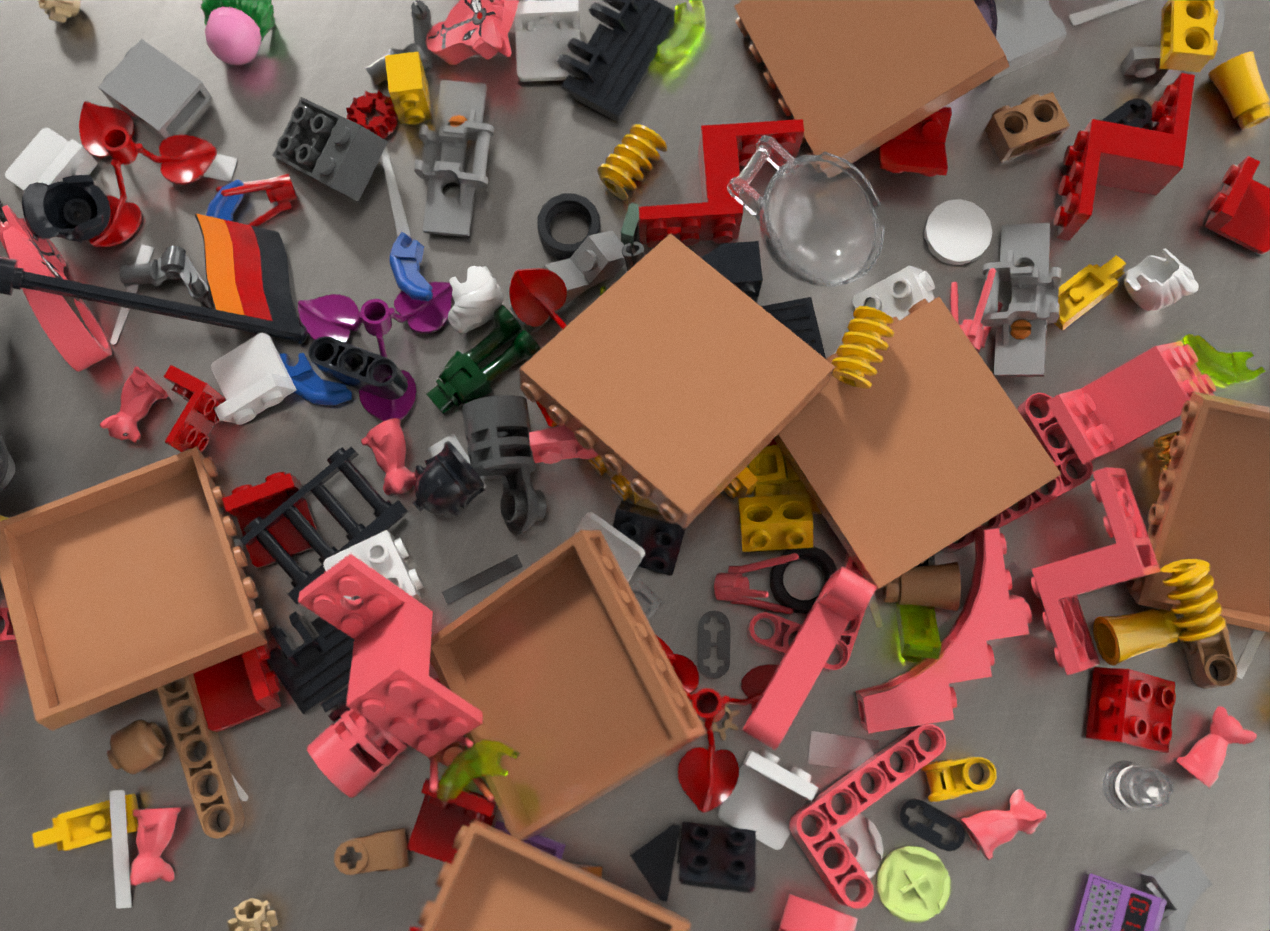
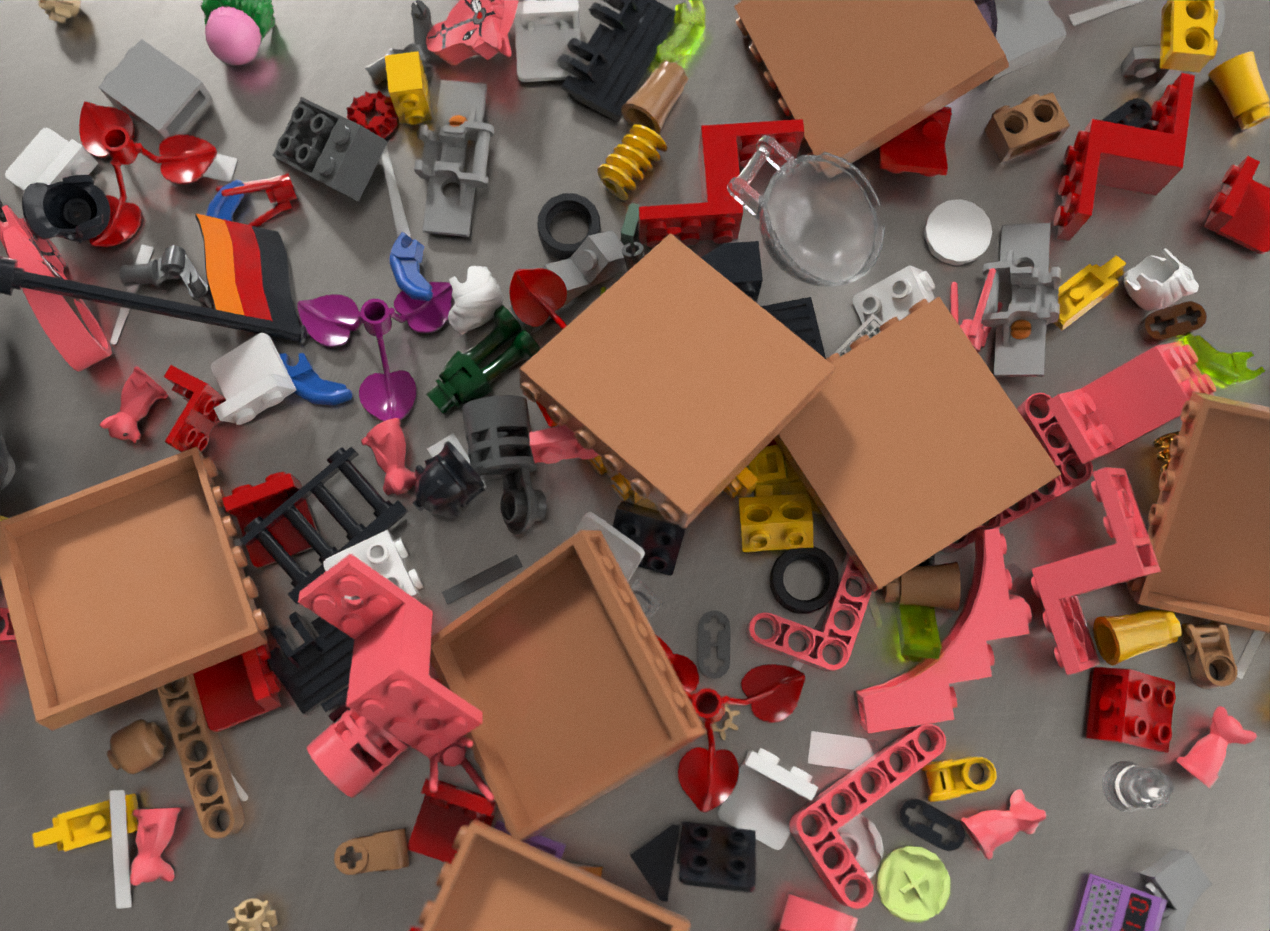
black beam [308,336,408,400] -> none
clear neon green piece [437,740,520,801] -> none
coral plant [714,553,799,614] -> none
coral beam [743,567,876,750] -> none
yellow piece [831,306,894,389] -> none
yellow piece [1160,559,1226,641] -> none
none -> medium nougat plant [621,61,688,135]
none -> reddish brown beam [1139,301,1207,345]

